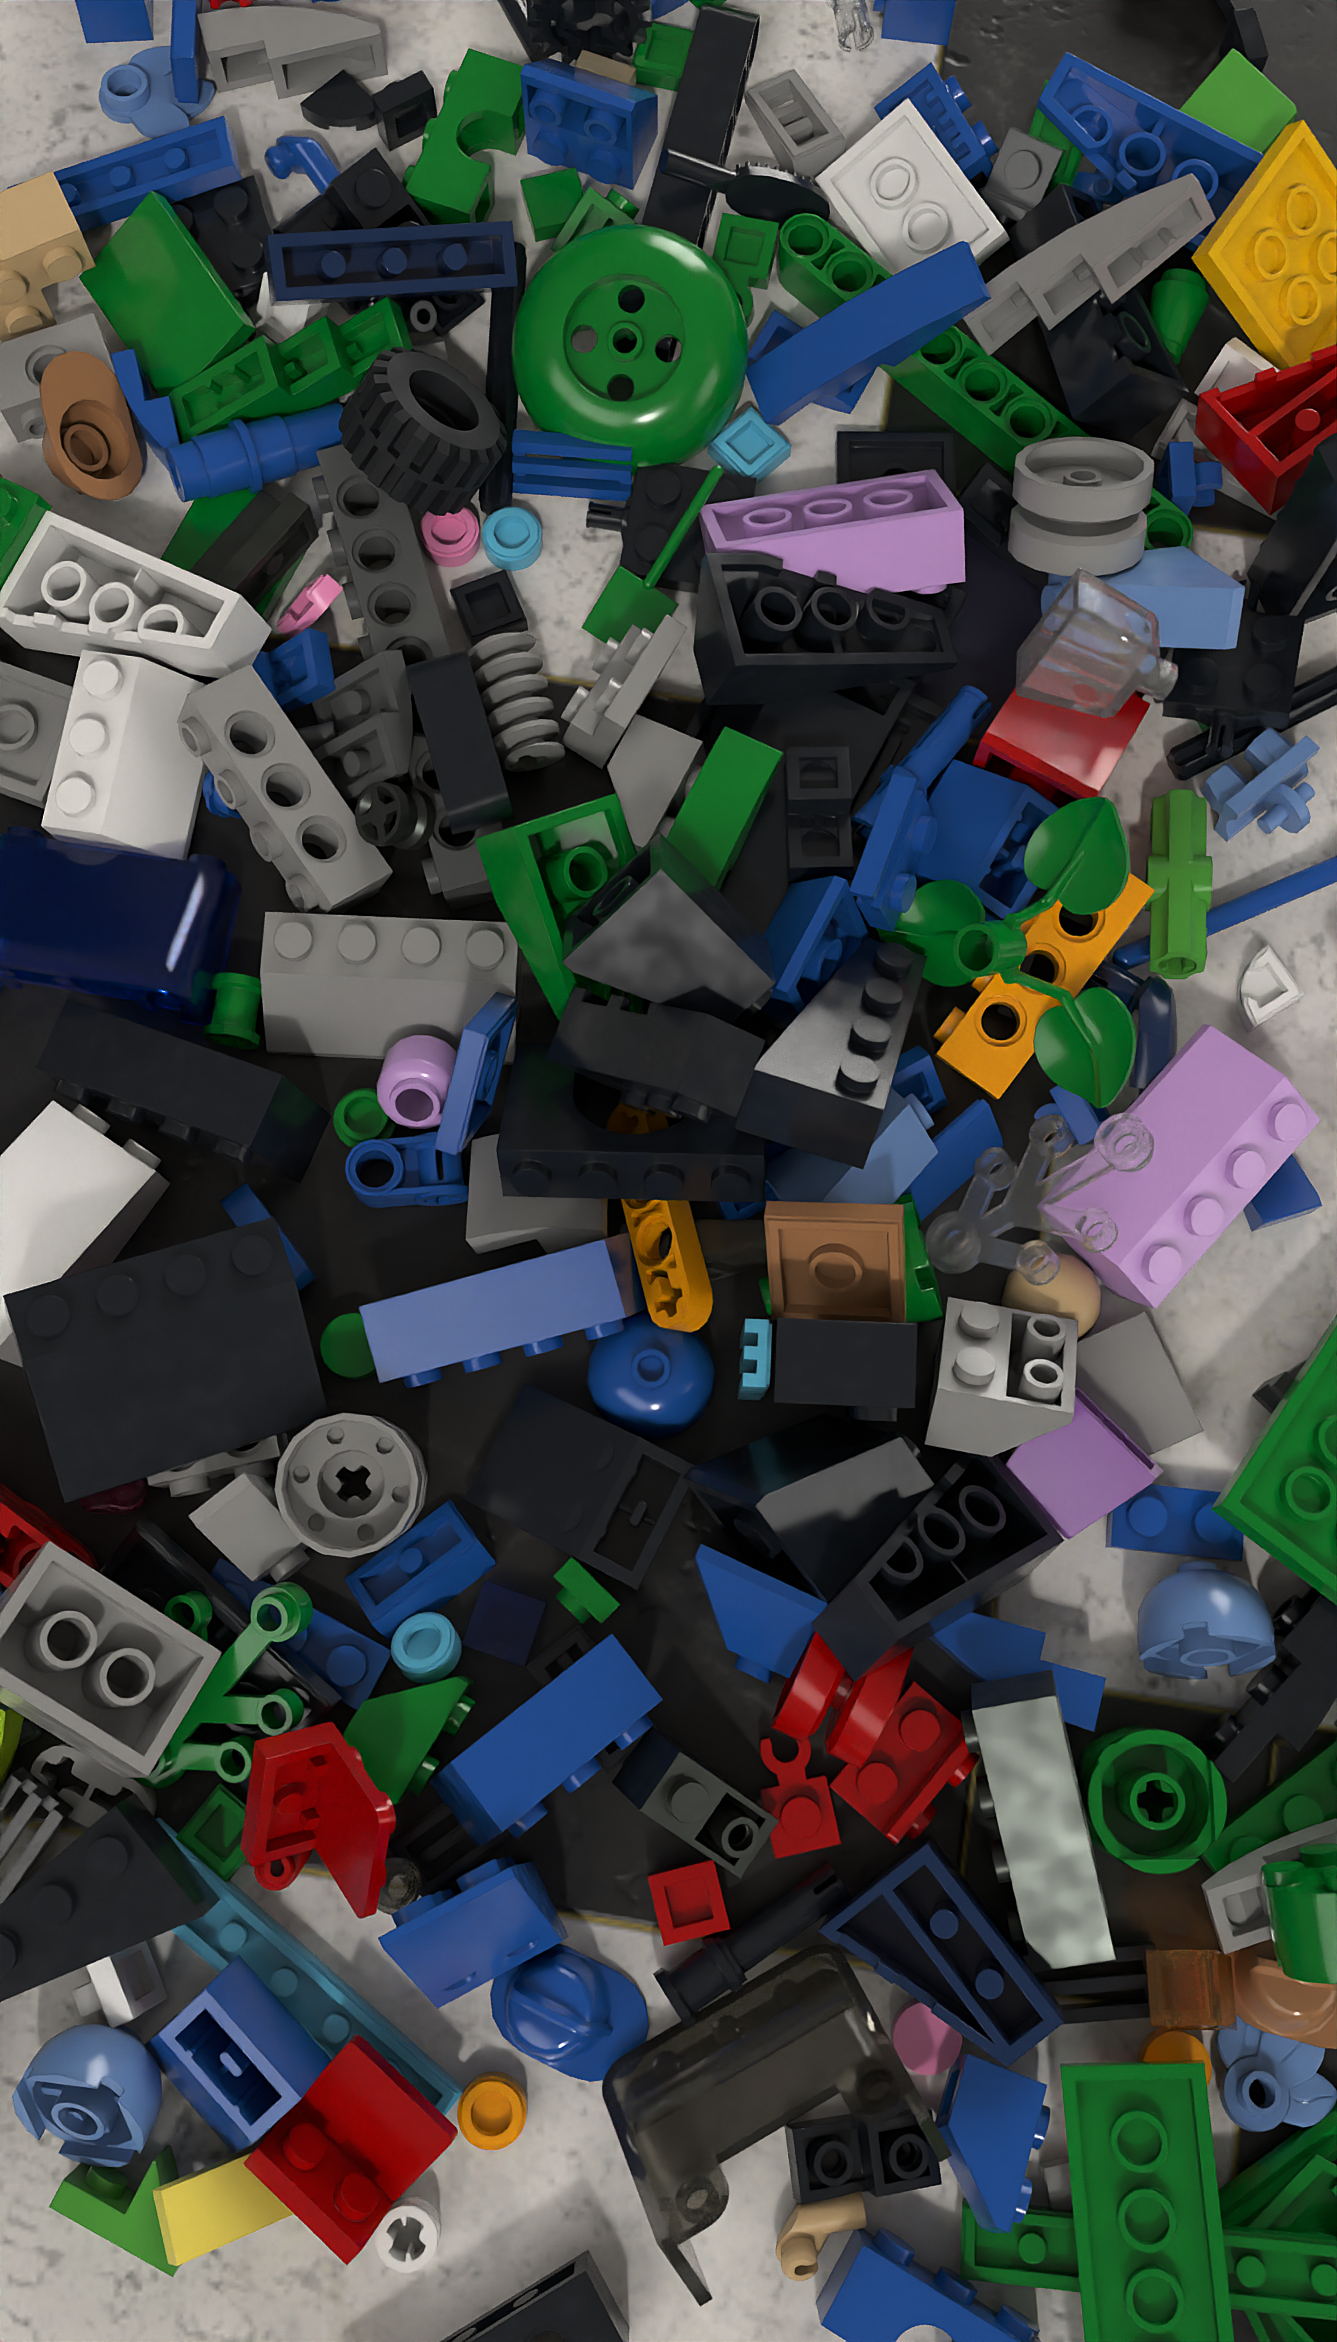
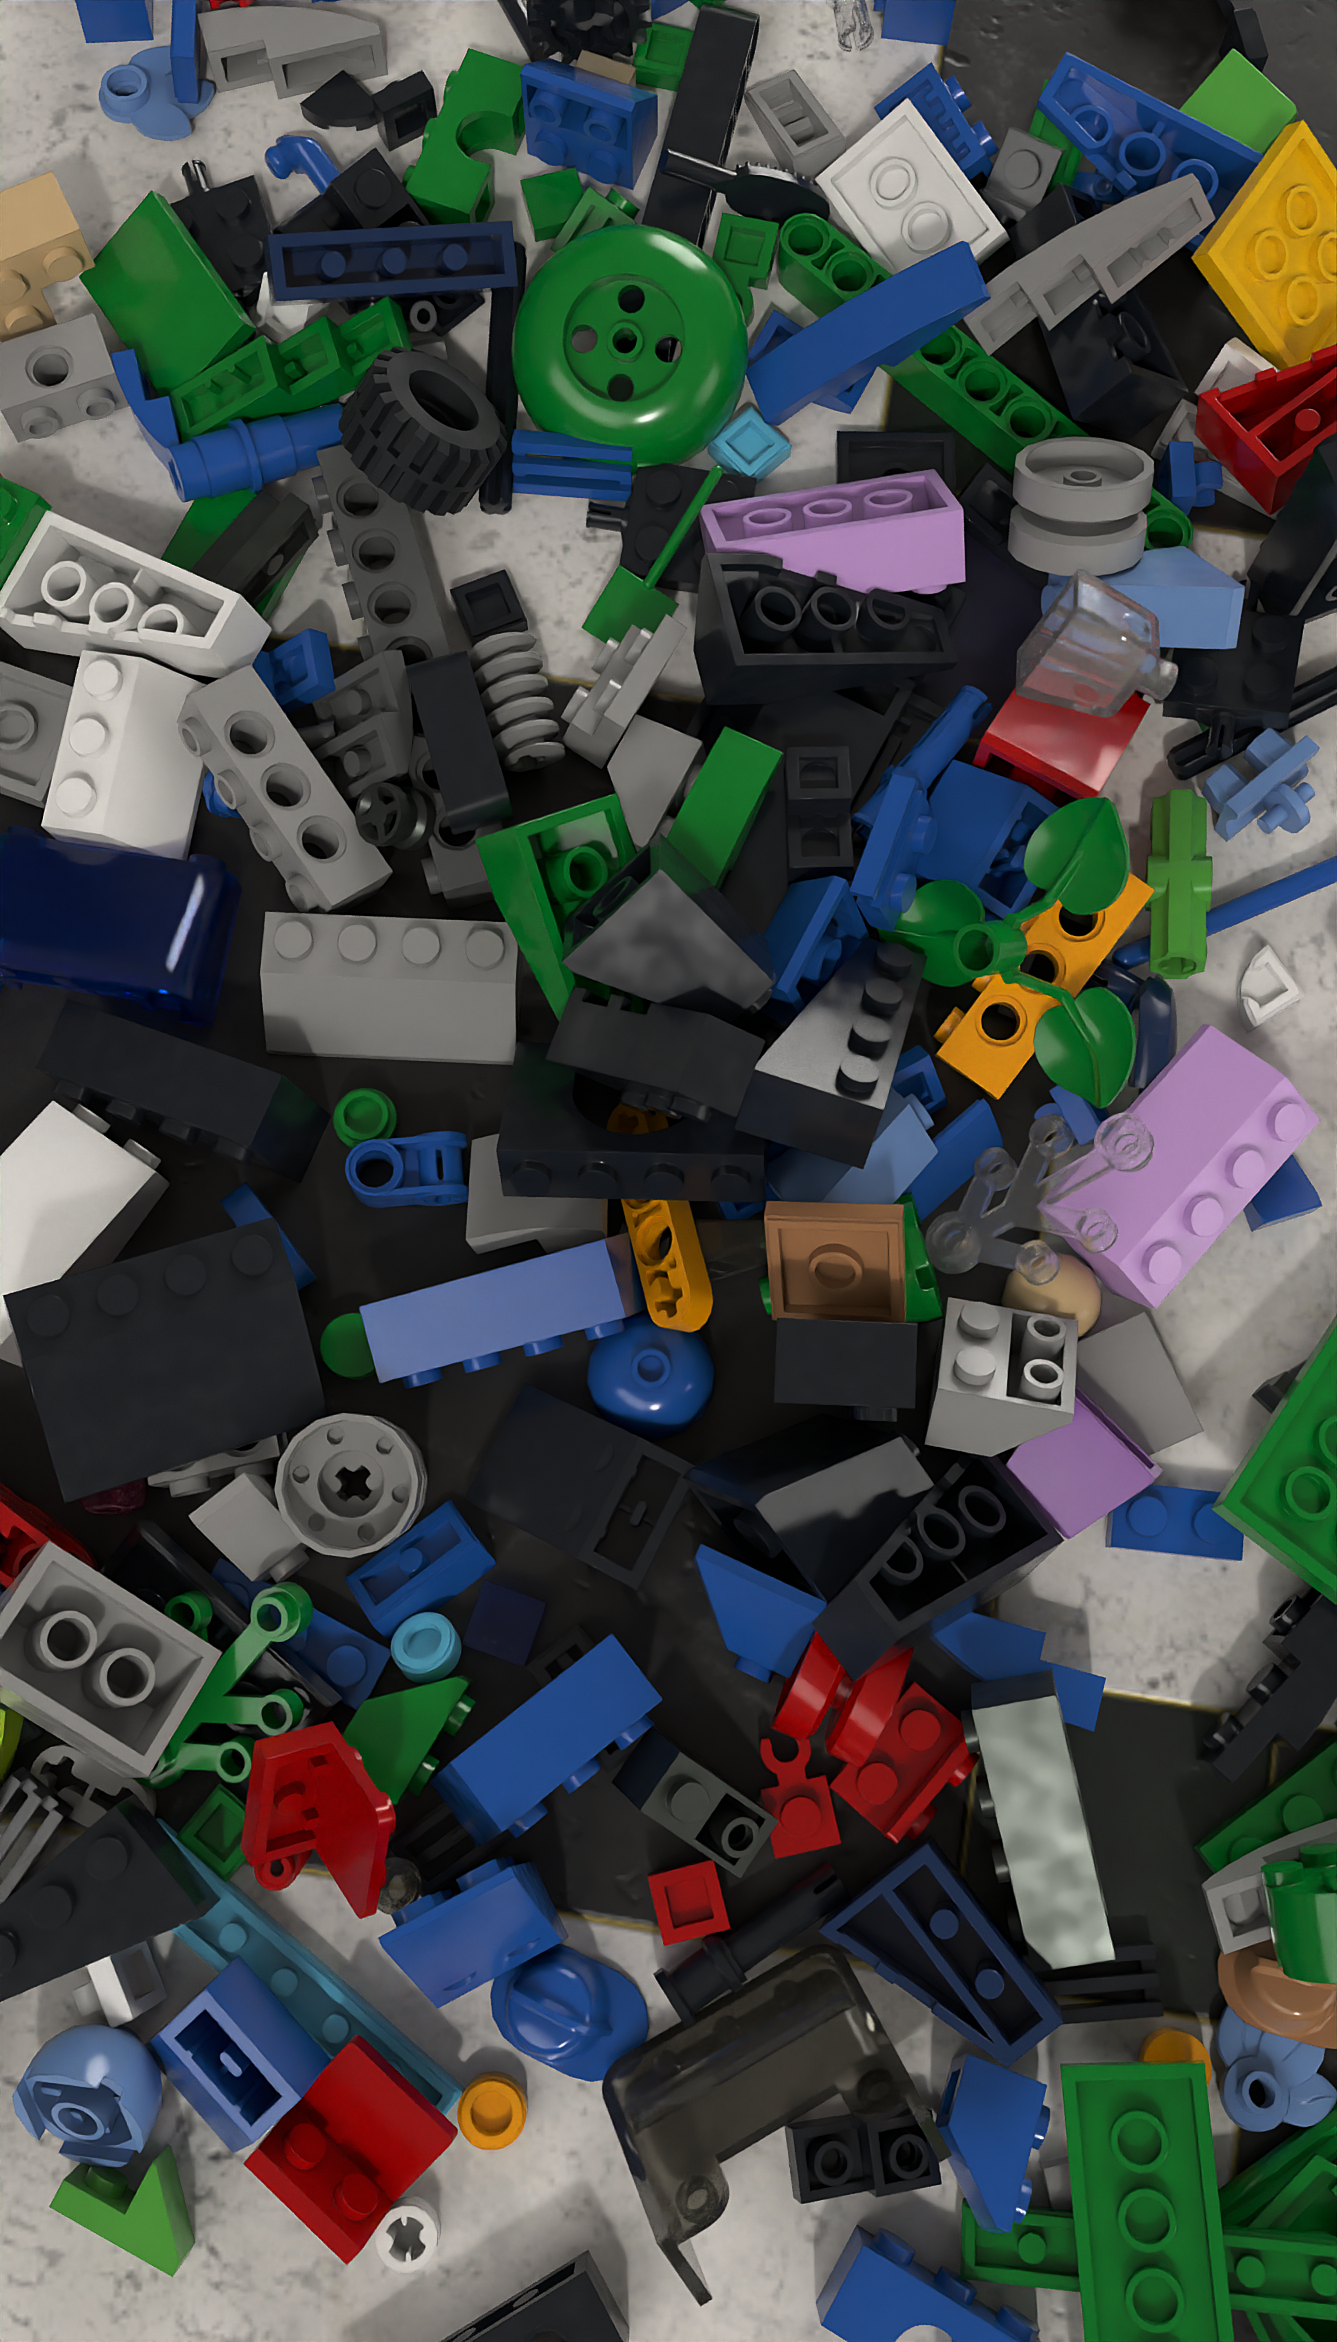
blue plate [7,116,242,232] -> none
medium nougat piece [39,351,143,501] -> none
light yellow tile [152,2146,294,2266] -> none
green bush [202,973,262,1049] -> none
bright pink tile [276,574,344,640] -> none
lavender head [377,1035,457,1129] -> none
bright pink tile [419,507,481,567] -> none
blue tile [434,992,519,1155] -> none
medium azure tile [482,506,543,571] -> none
green plate [553,1557,621,1624] -> none
medium azure tile [738,1318,772,1400] -> none
tan arm [776,2191,867,2281] -> none
bright pink tile [891,1999,962,2075] -> none
green brick [1076,1725,1227,1874] -> none
medium blue cylinder [1137,1561,1276,1680] -> none
clear orange brick [1146,1950,1237,2030] -> none
green cone [1150,268,1210,365] -> none

